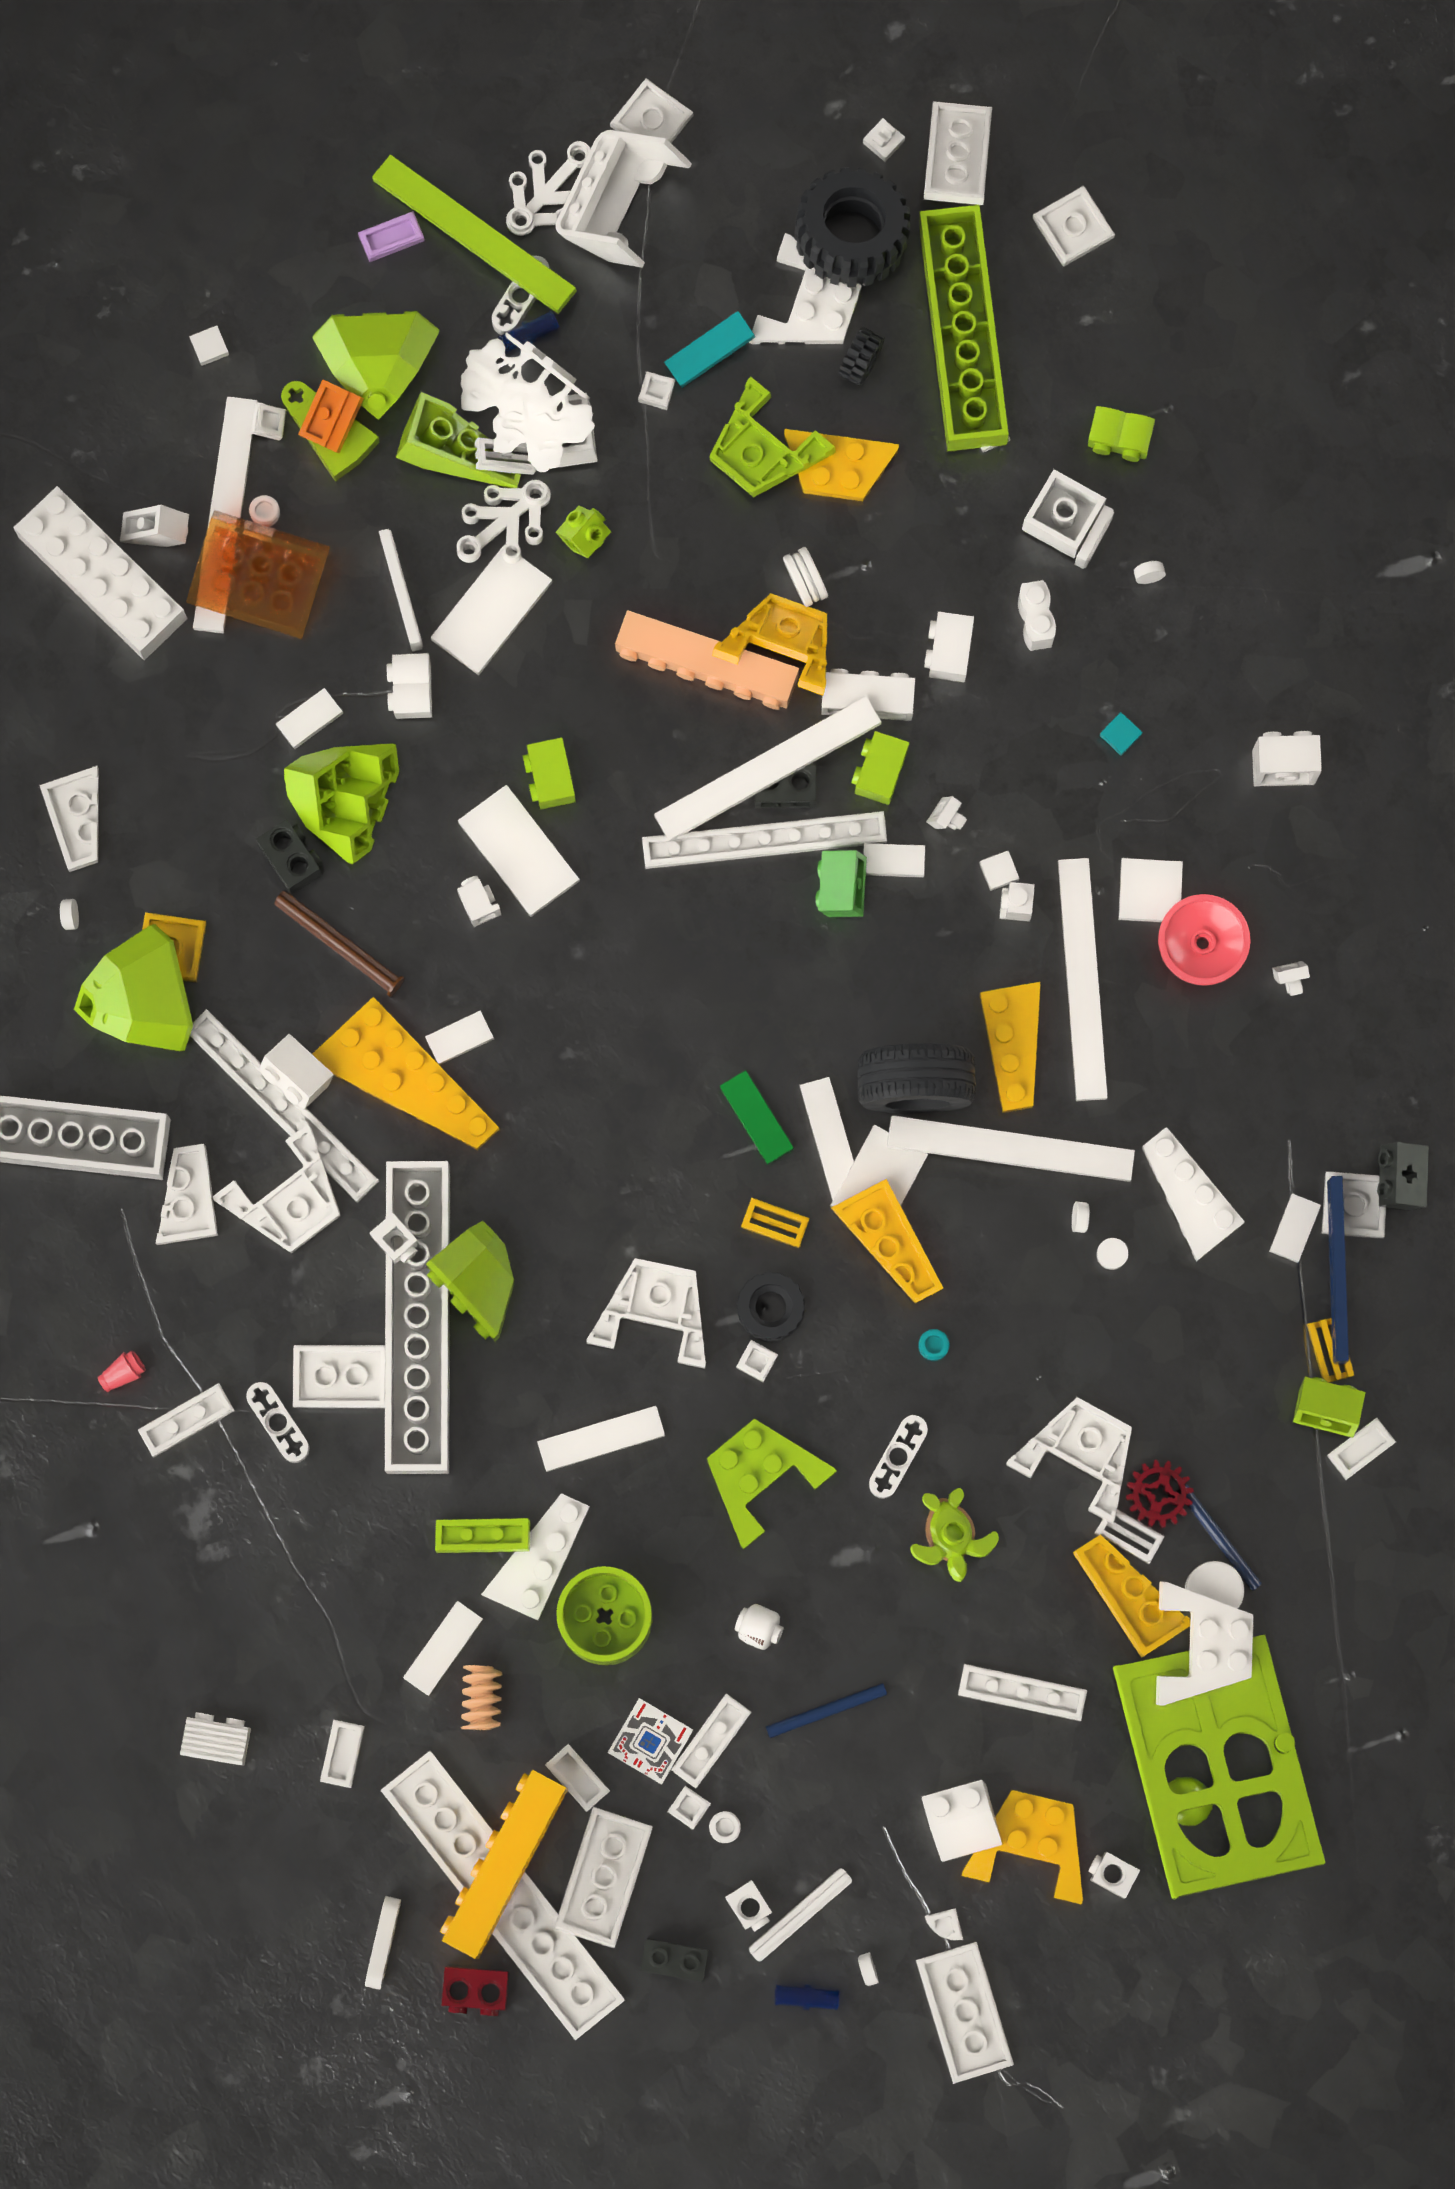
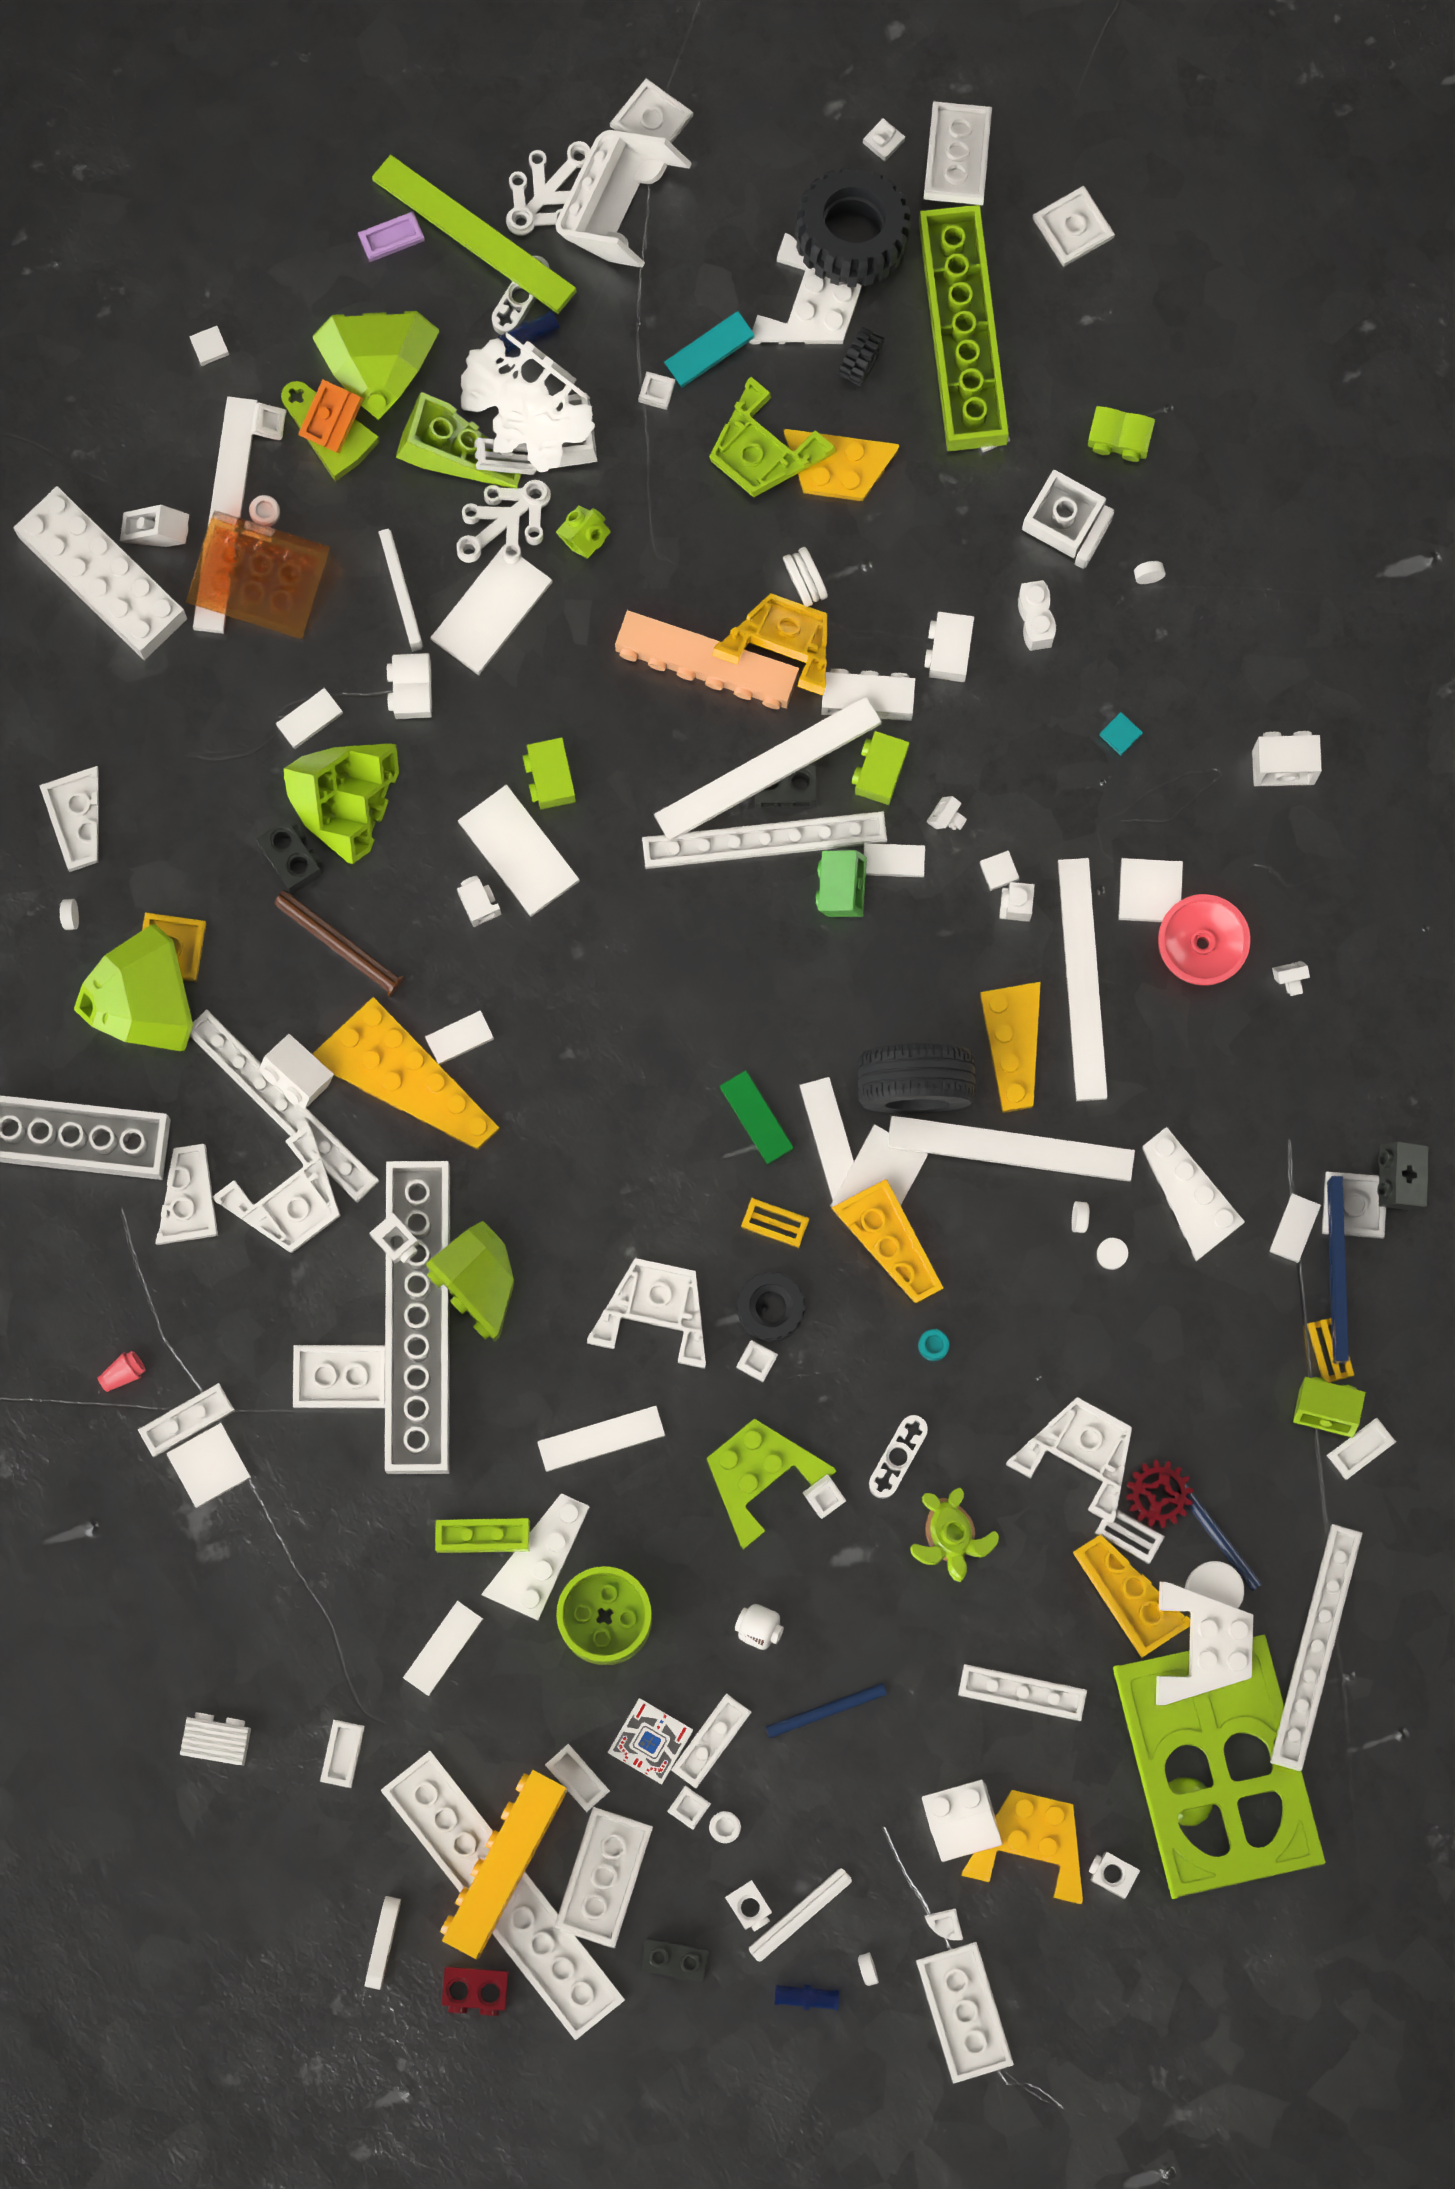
white beam [246,1382,310,1463] -> none
light nougat piece [461,1665,502,1730] -> none
none -> white tile [166,1423,251,1508]
none -> white tile [803,1475,846,1519]
none -> white tile [1270,1524,1362,1771]

